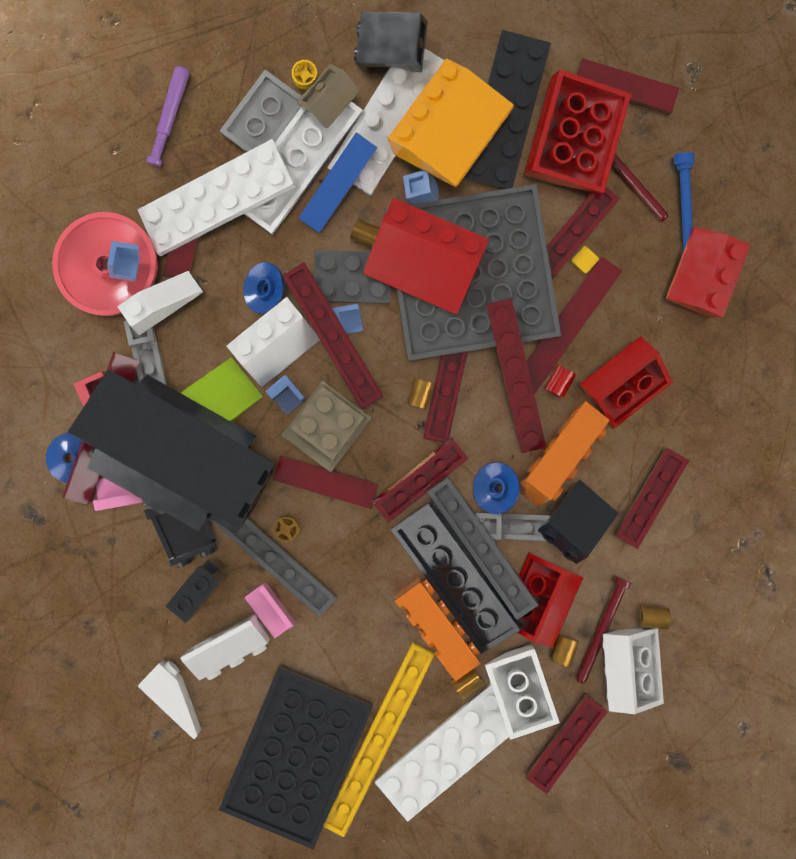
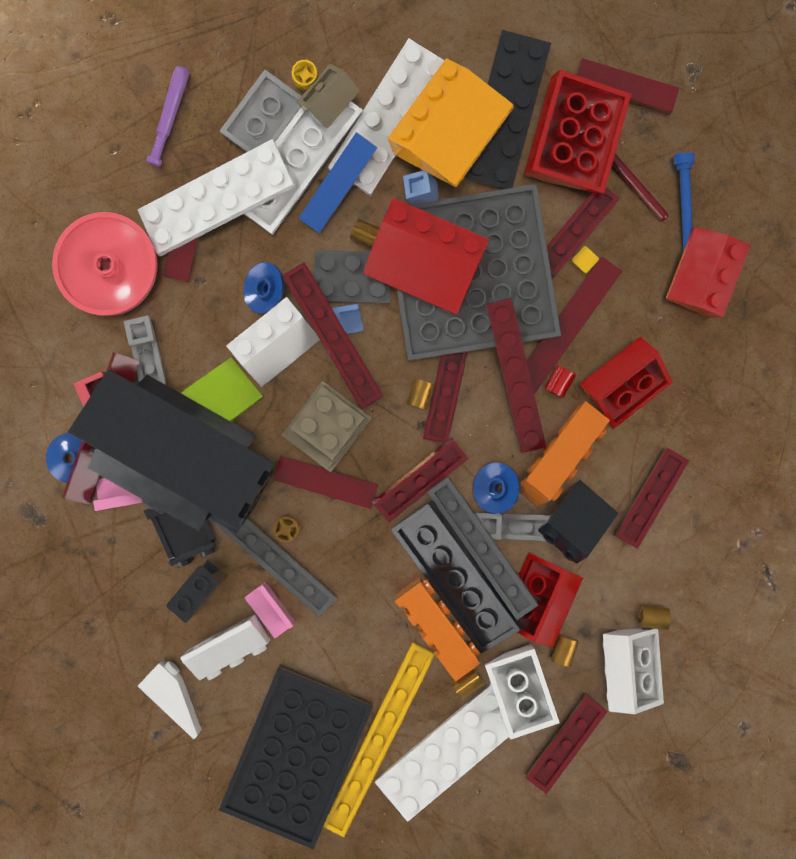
medium blue panel [107,241,141,281] -> none
white slope [117,271,203,335] -> none
medium blue panel [266,375,307,414] -> none
black panel [354,12,428,72] -> none
dark red bar [577,576,633,684] -> none

